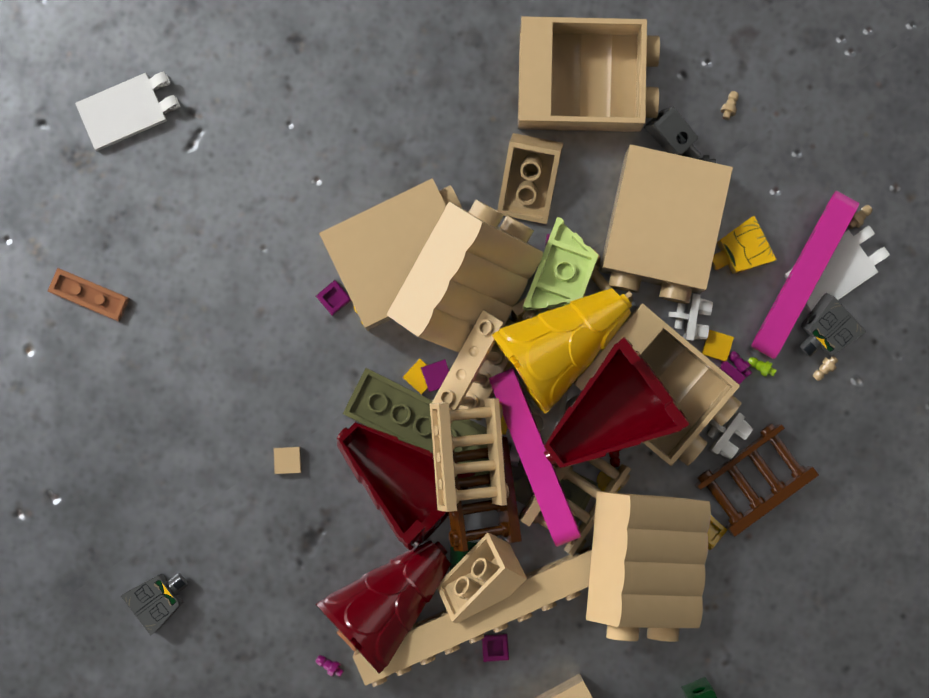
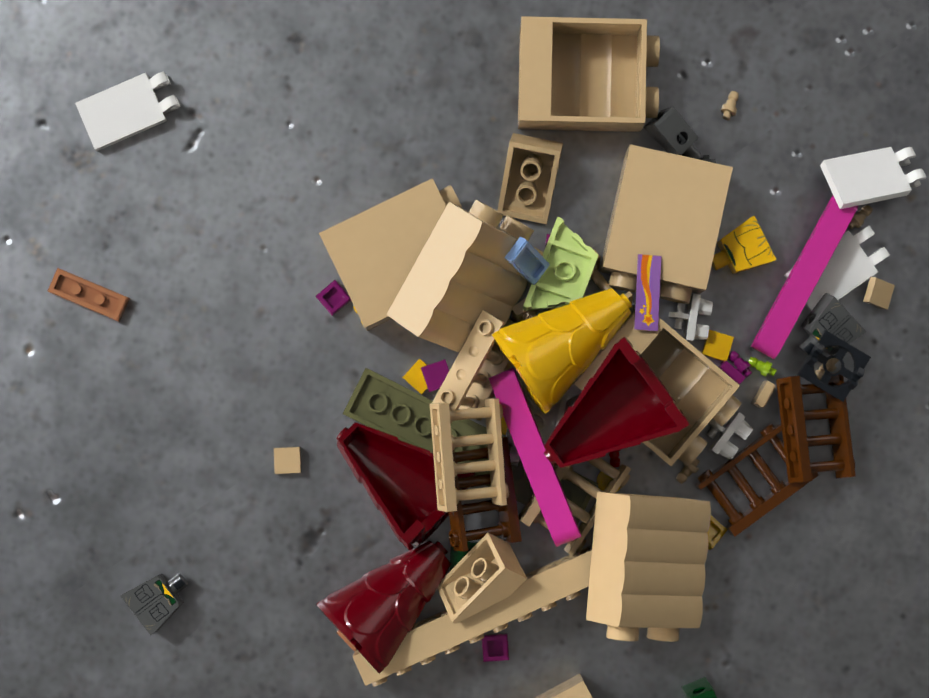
magenta piece [315,655,344,677] -> none
none -> light blue tile [504,236,550,285]
none -> medium lavender sticker [634,254,661,331]
none -> tan piece [676,458,700,484]
none -> tan tile [751,380,775,408]
none -> reddish brown fence [776,374,856,483]
none -> black piece [797,330,871,402]
none -> white tile [820,147,927,209]
none -> tan tile [863,277,895,310]

